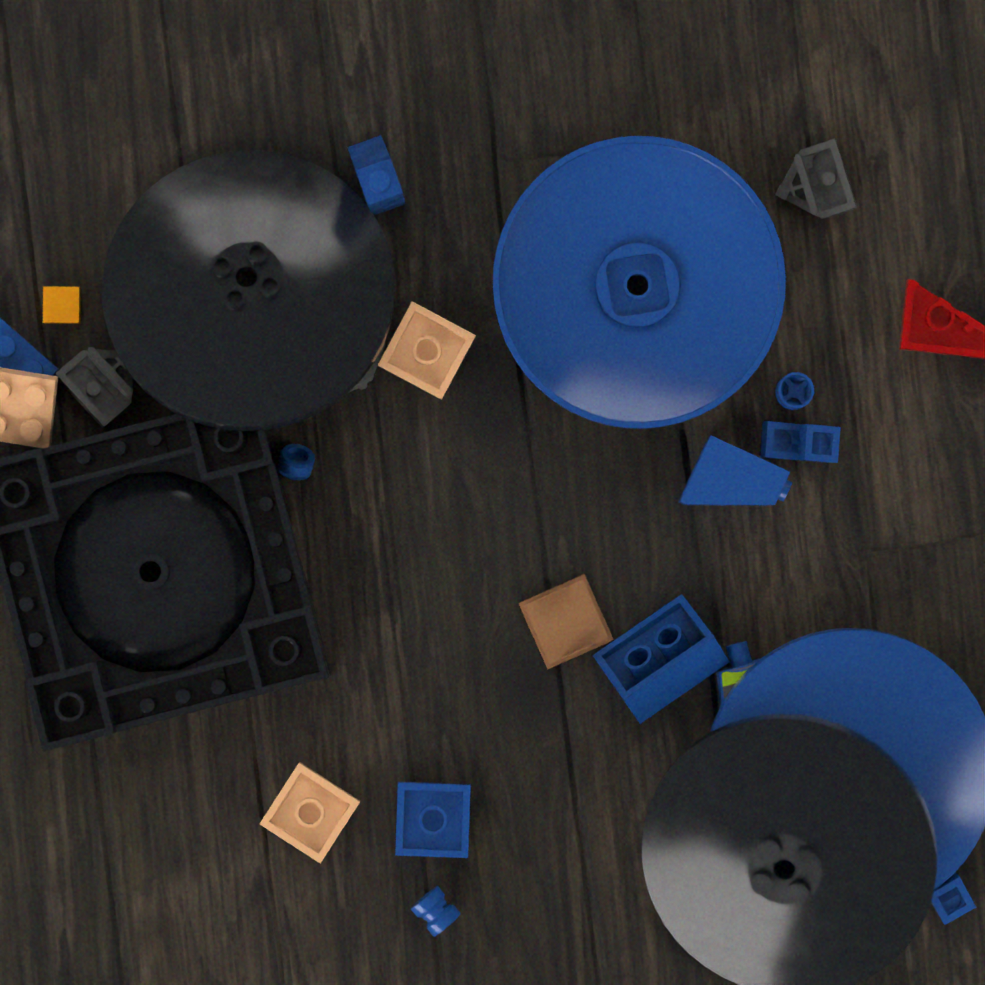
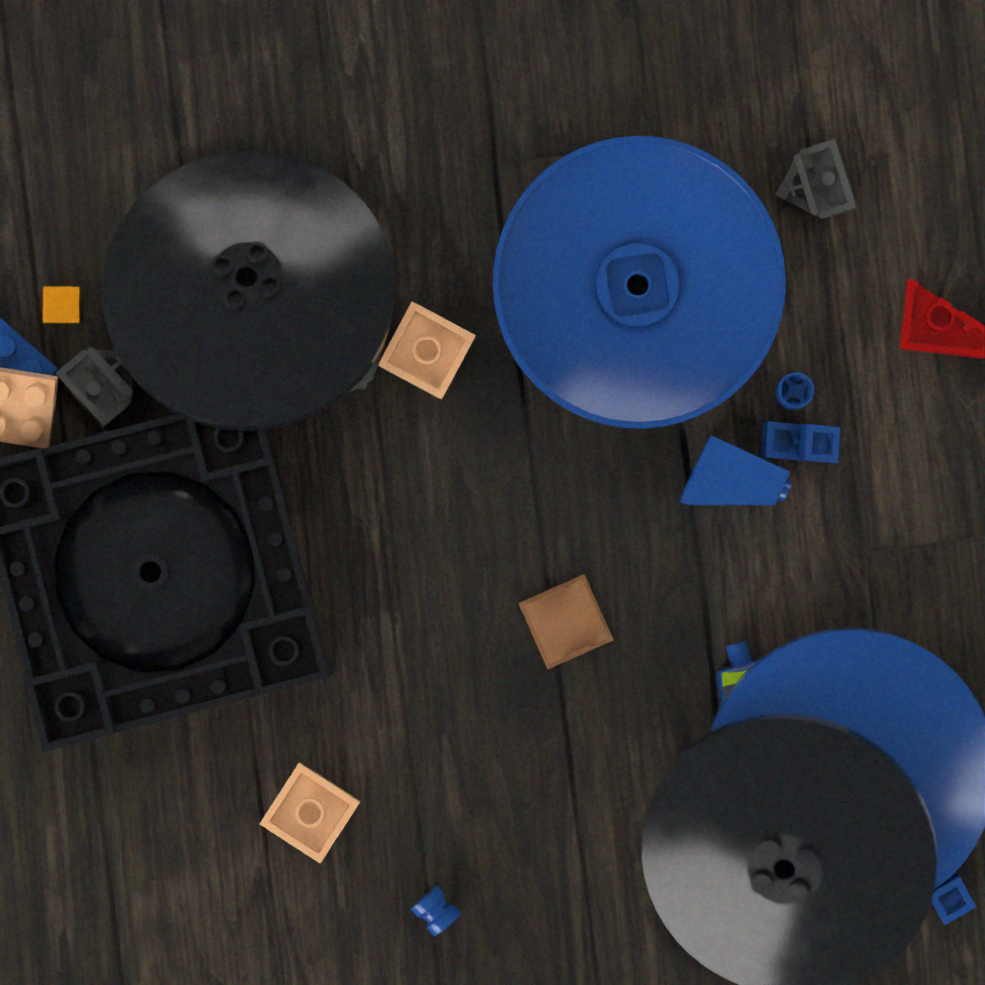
blue tile [277,444,315,481] -> none
blue slope [347,135,405,215] -> none
blue plate [395,781,471,858] -> none
blue slope [592,594,730,724] -> none

